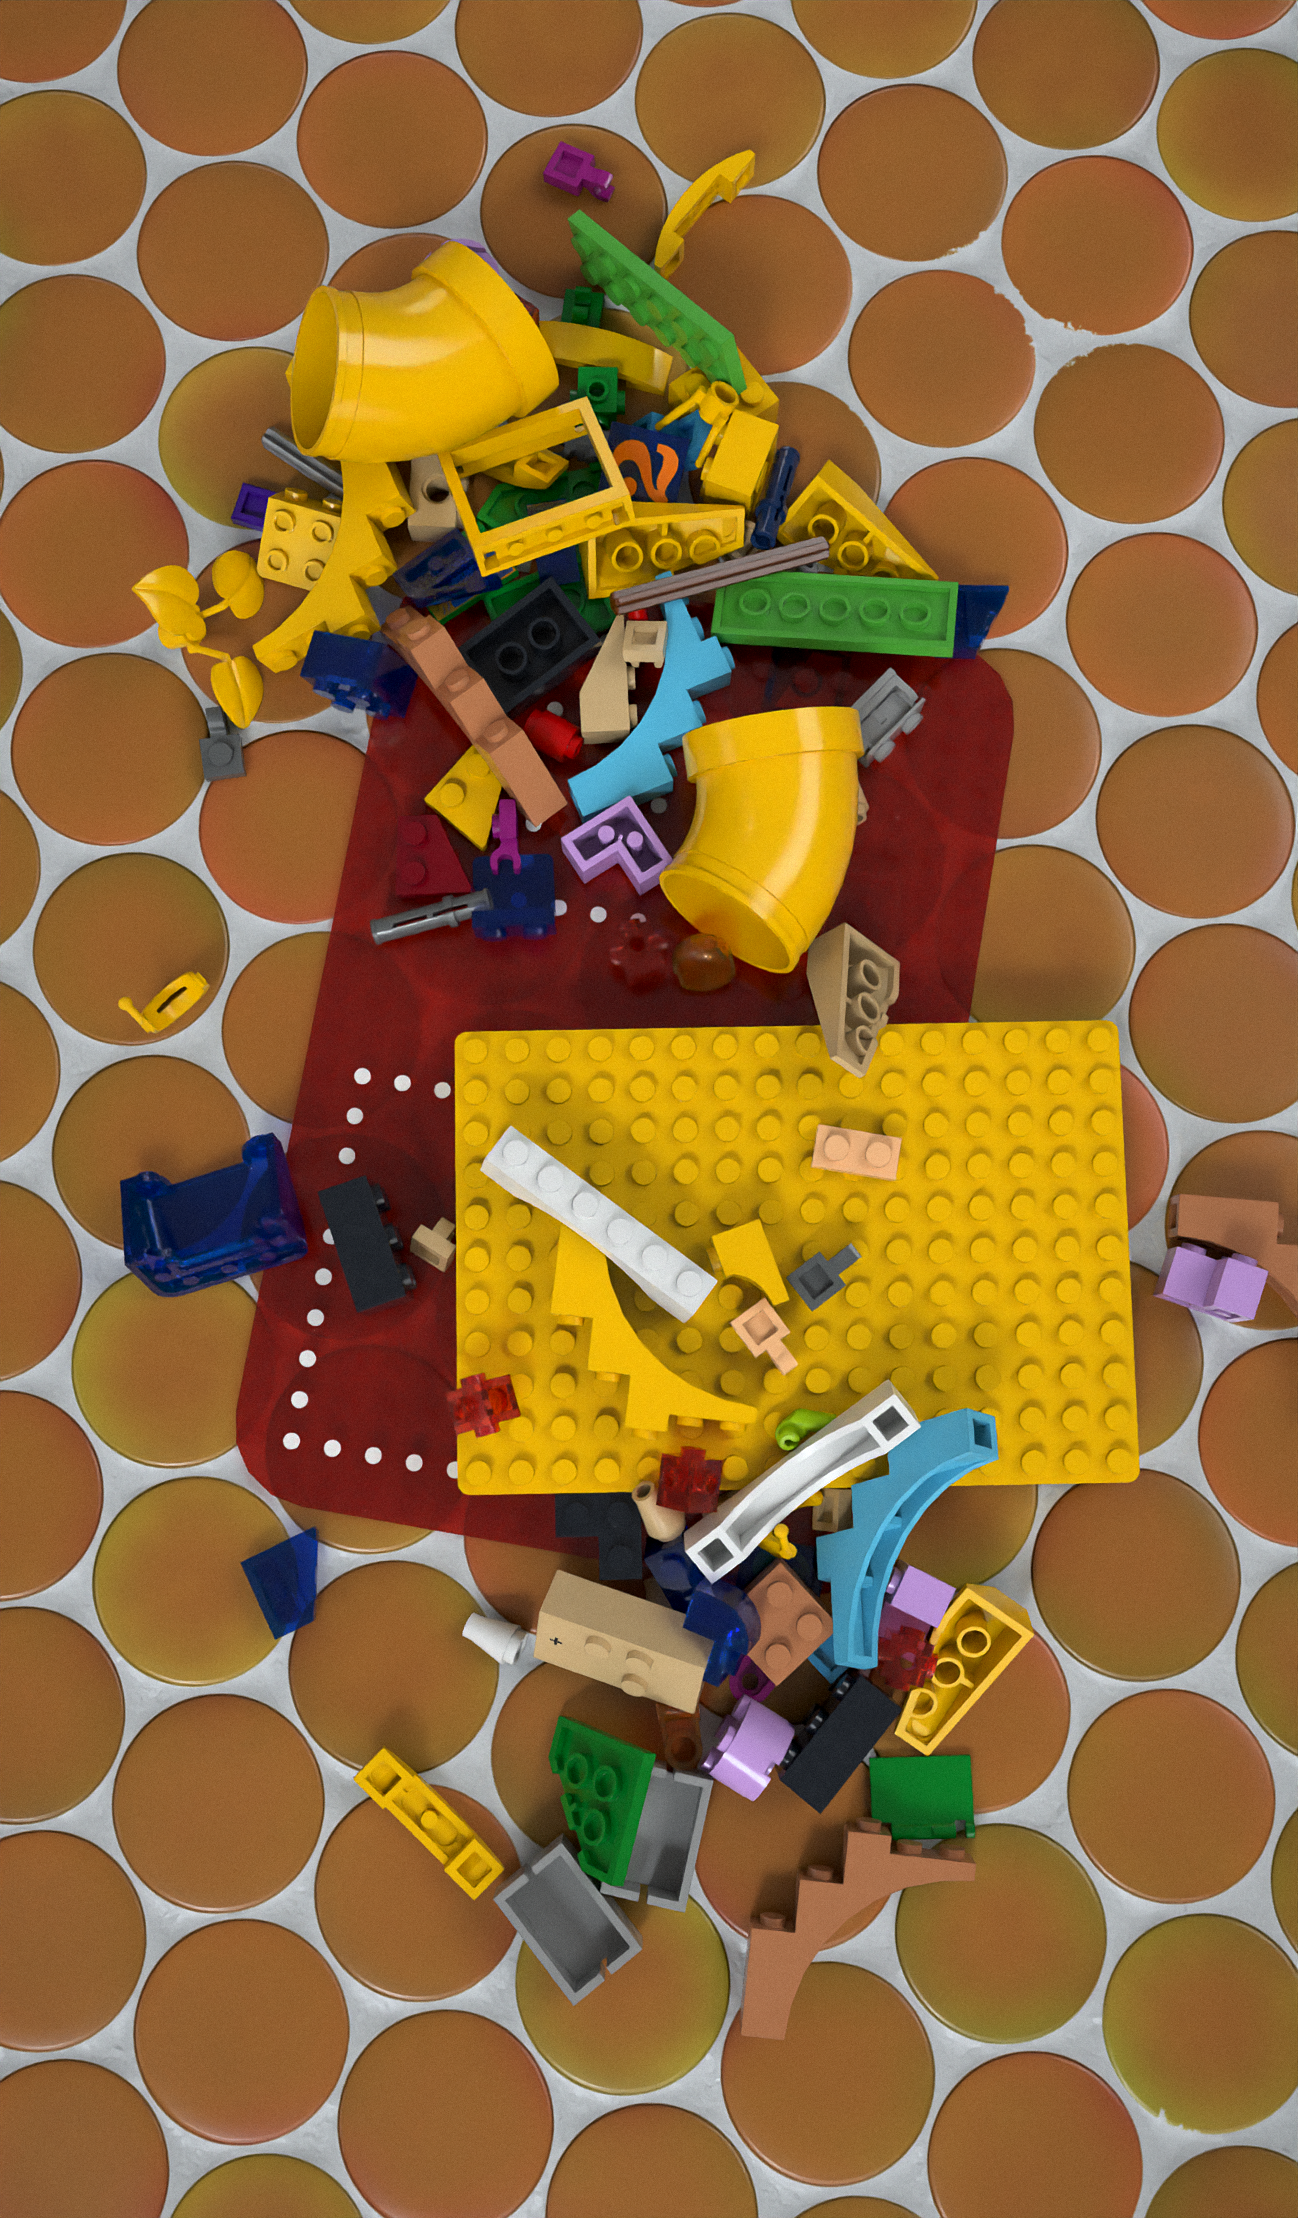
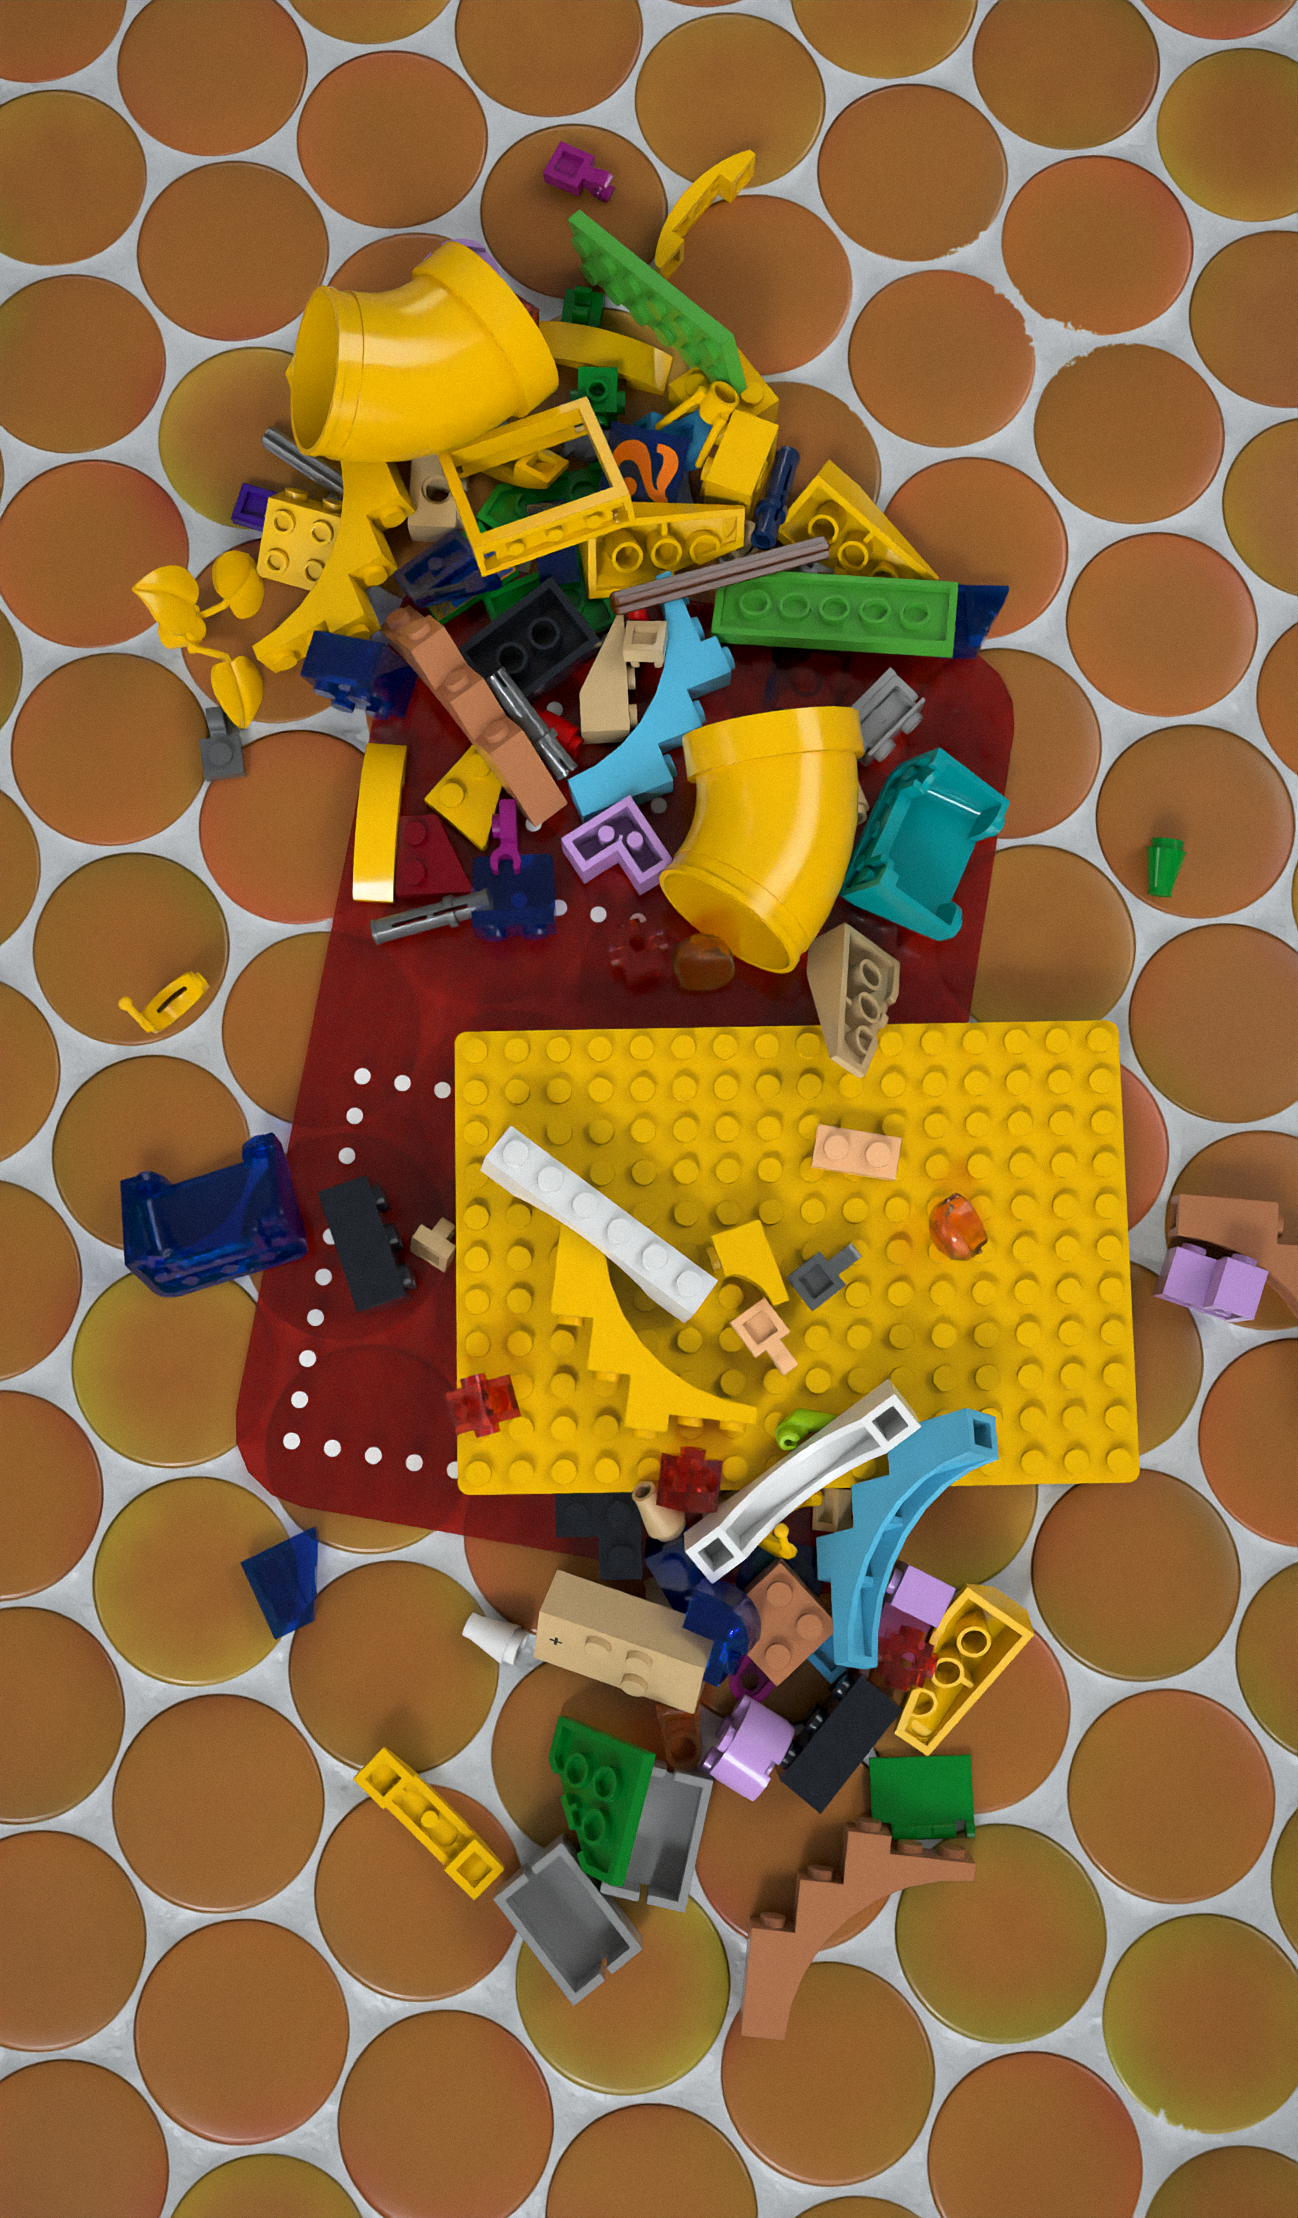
none -> yellow slope [353,743,408,903]
none -> dark grey pin [485,666,578,781]
none -> teal windscreen [839,747,1010,941]
none -> clear orange hair [928,1193,988,1261]
none -> green cone [1146,837,1187,898]

